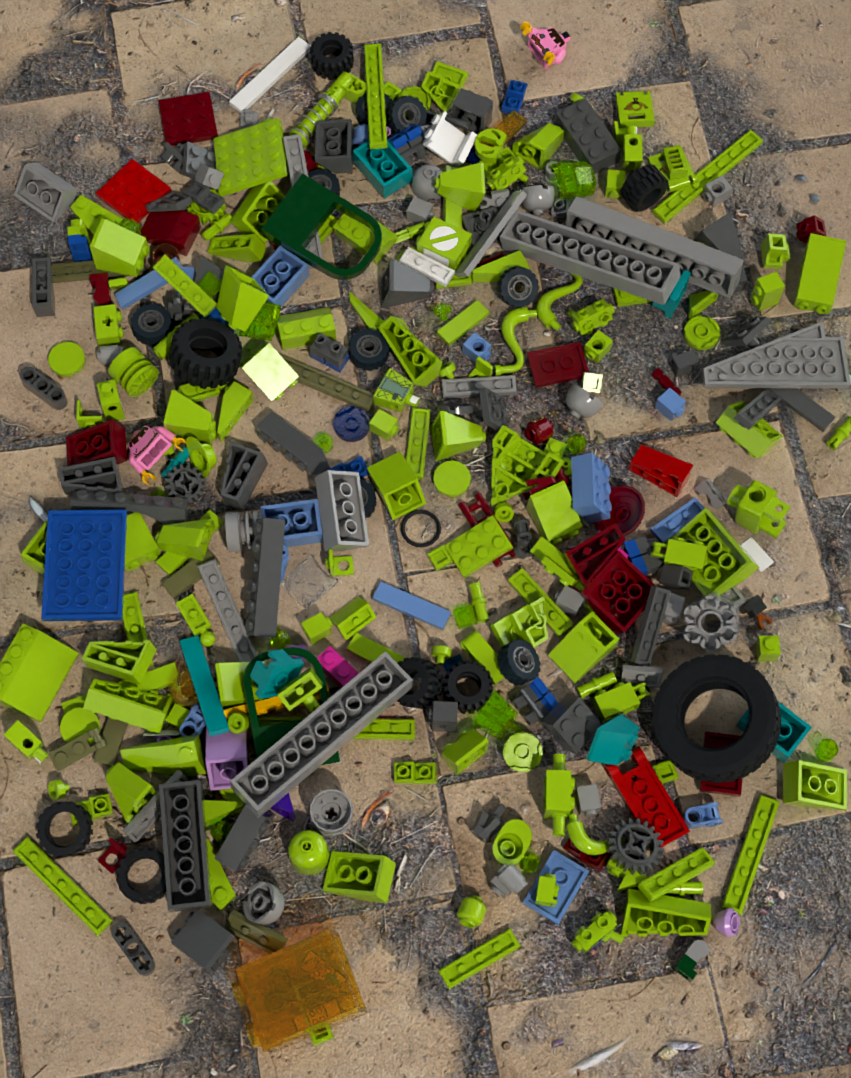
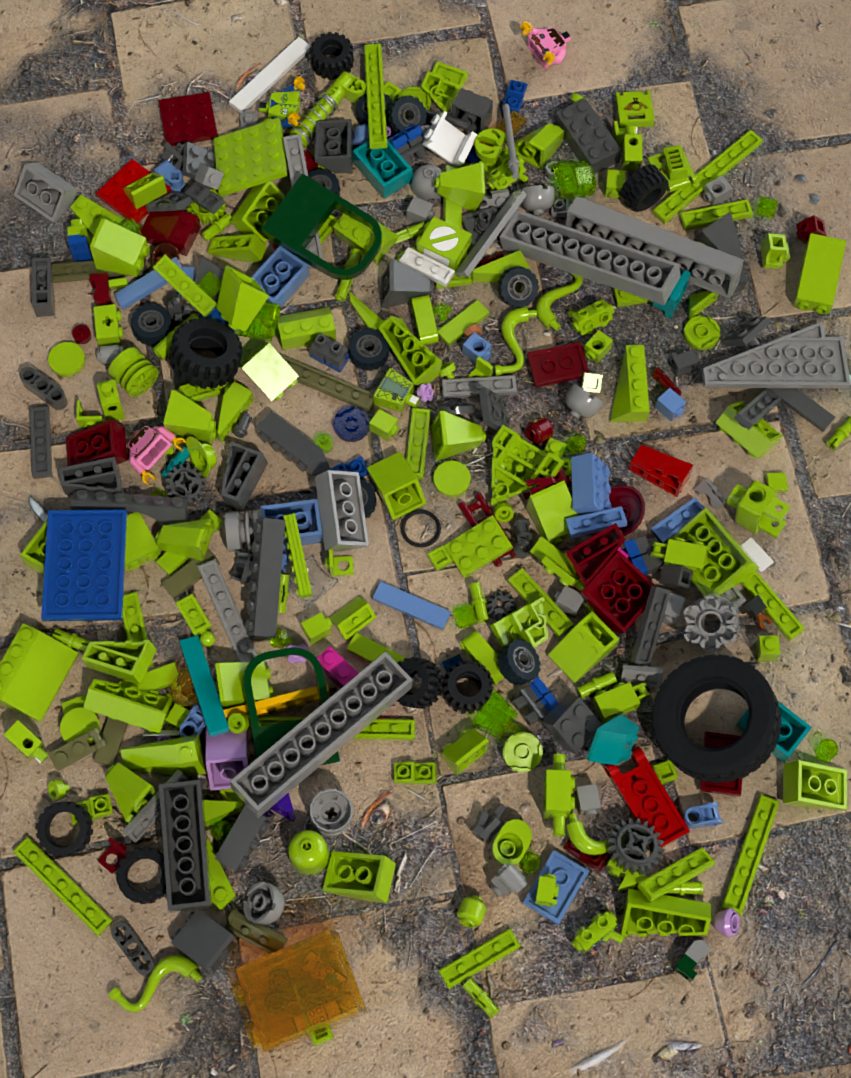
teal panel [250,649,304,699] -> none
lime brick [277,667,323,713] -> none
dark grey brick [429,701,458,733] -> none
lime tile [431,646,451,665] -> none
lime brick [750,271,785,311] -> none
none -> dark grey plate [30,406,53,479]
none -> lime pin [52,629,93,651]
none -> dark red tile [72,325,92,344]
none -> lime animal [108,955,203,1012]
none -> lime slope [123,172,167,209]
none -> medium blue piece [152,160,185,193]
none -> dark grey helmet [230,550,253,584]
none -> dark grey pin [233,413,252,438]
none -> torso [259,76,305,130]
none -> lime pin [278,572,290,613]
none -> lime piece [283,513,313,599]
none -> lime pin [334,248,366,301]
none -> lime beam [411,295,439,345]
none -> lavender plate [417,383,433,402]
none -> lime pin [462,977,500,1019]
none -> nougat tile [464,324,482,339]
none -> dark grey gear [486,591,517,621]
none -> light grey bar [502,104,519,179]
none -> medium blue plate [566,506,627,539]
none -> lime wedge [610,345,650,422]
none -> lime tile [679,199,753,231]
none -> lime tile [740,571,805,642]
none -> clear neon green plate [756,196,778,219]
none -> lime tile [766,472,788,493]

